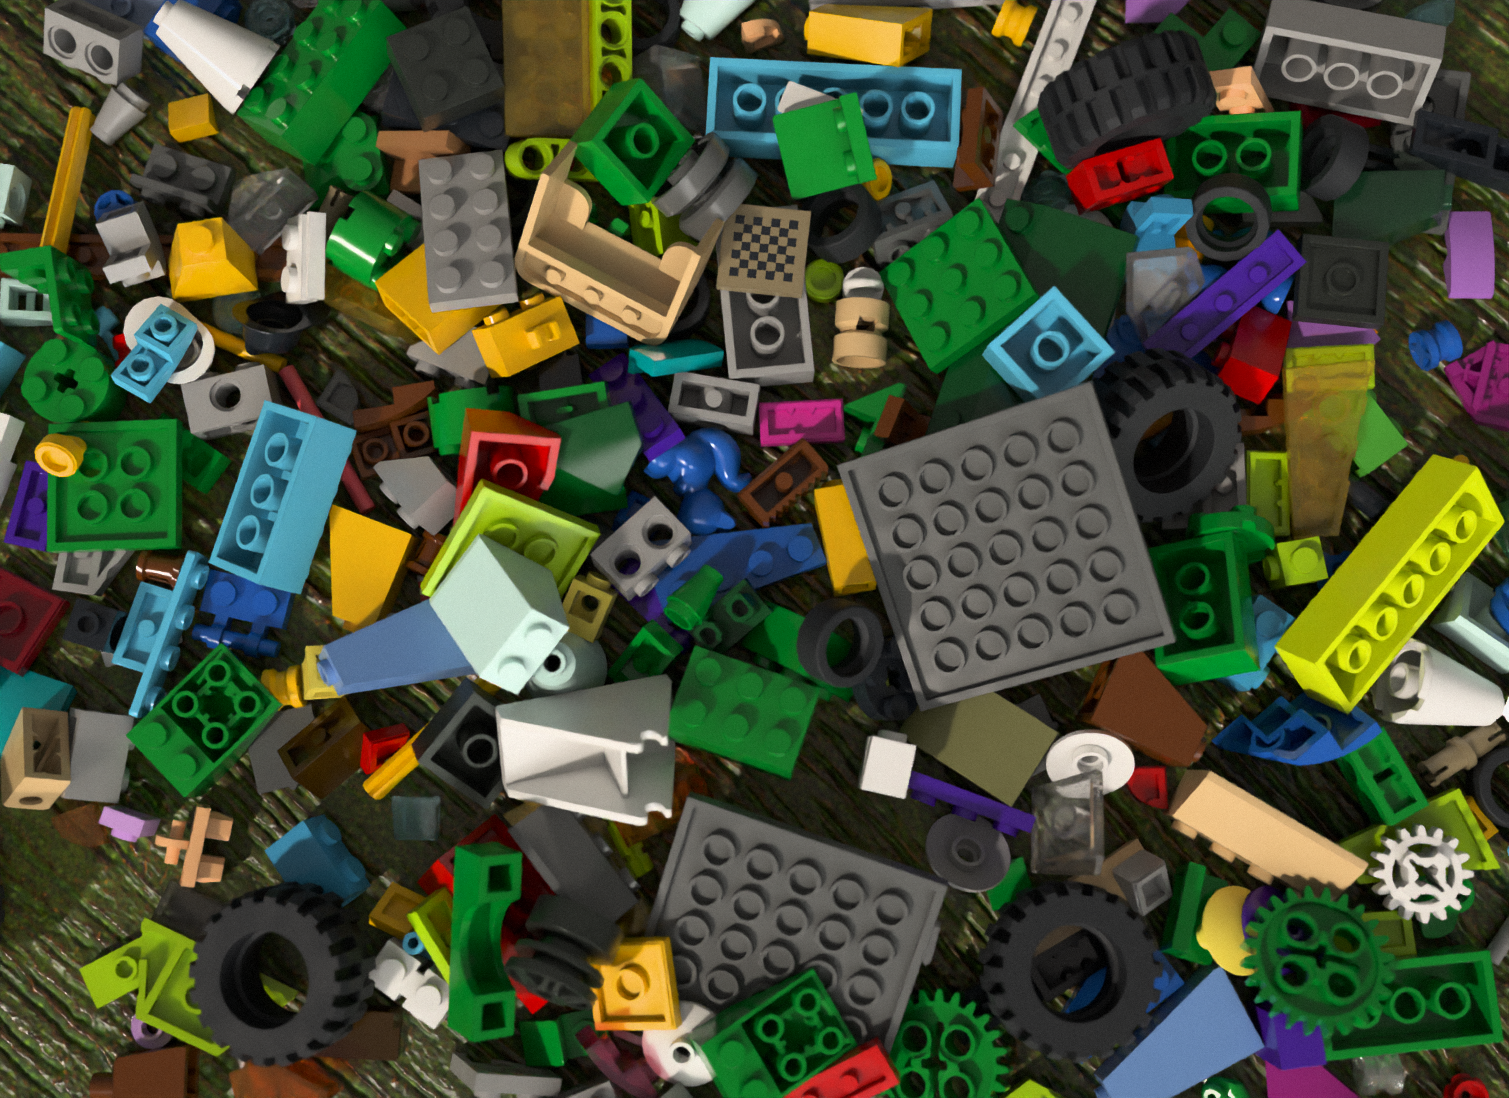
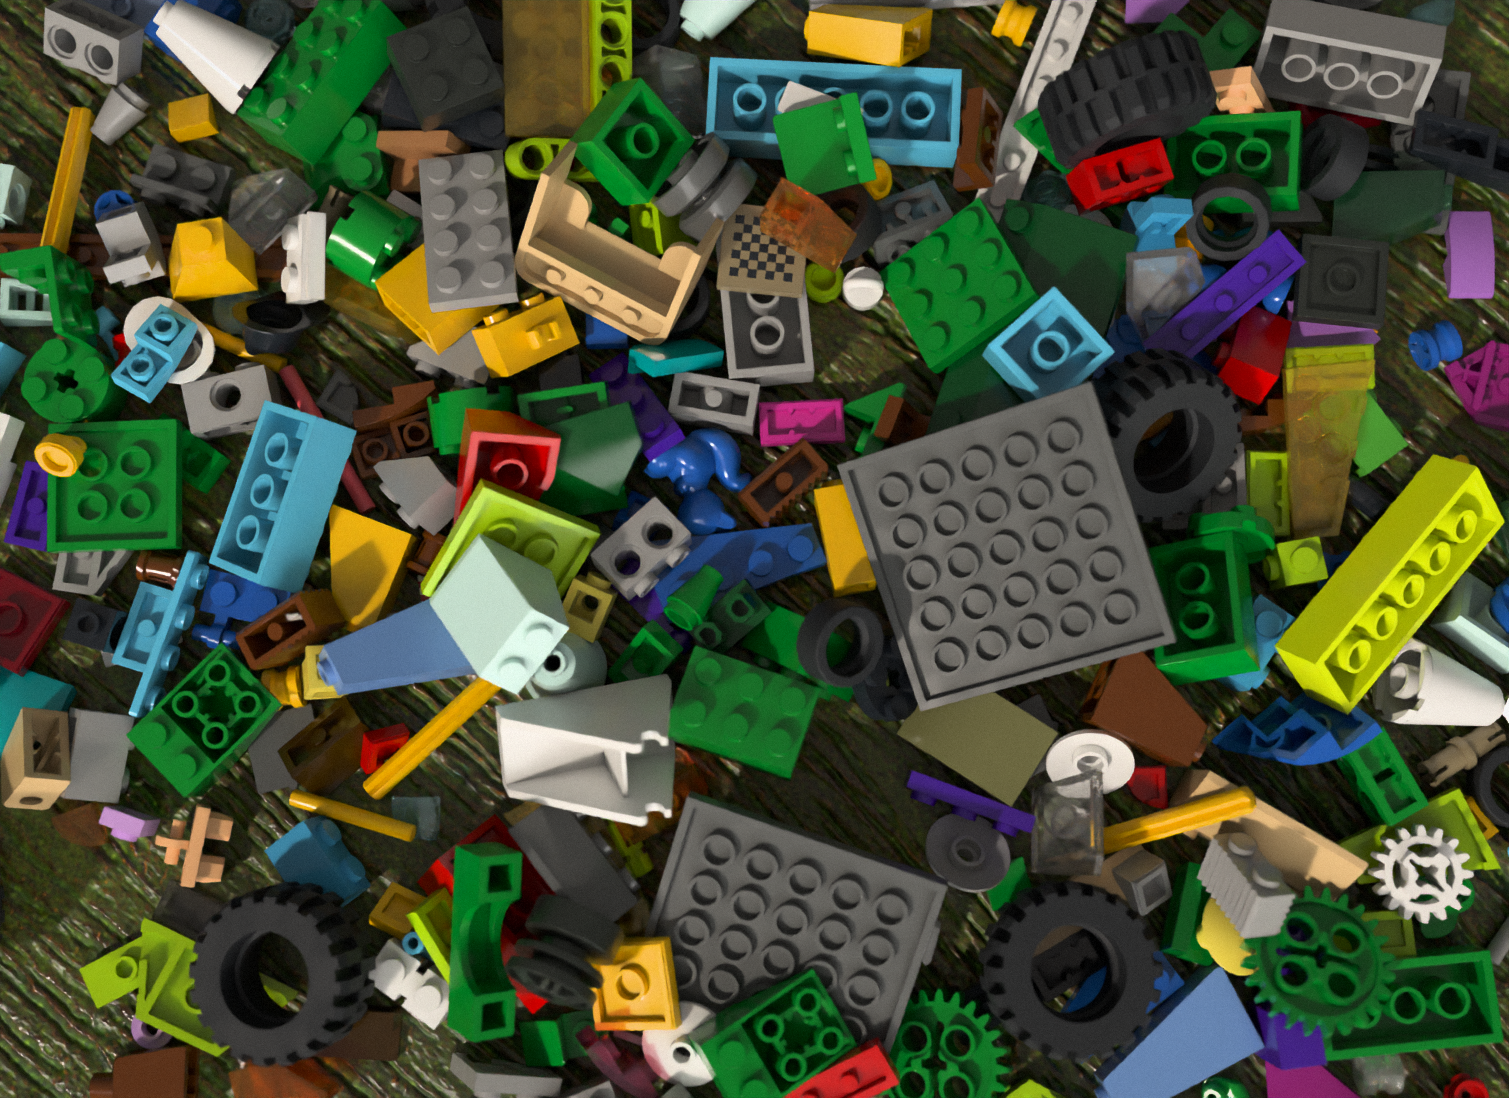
pearl dark grey brick [411,677,504,810] -> none
light nougat tile [741,19,784,54] -> none
tan wheel [832,297,890,368] -> none
white piece [856,730,916,799] -> none
none -> reddish brown brick [235,588,346,670]
none -> yellow bar [289,789,417,842]
none -> clear orange slope [760,177,857,273]
none -> yellow axle [1090,786,1257,855]
none -> light grey brick [1197,832,1296,939]

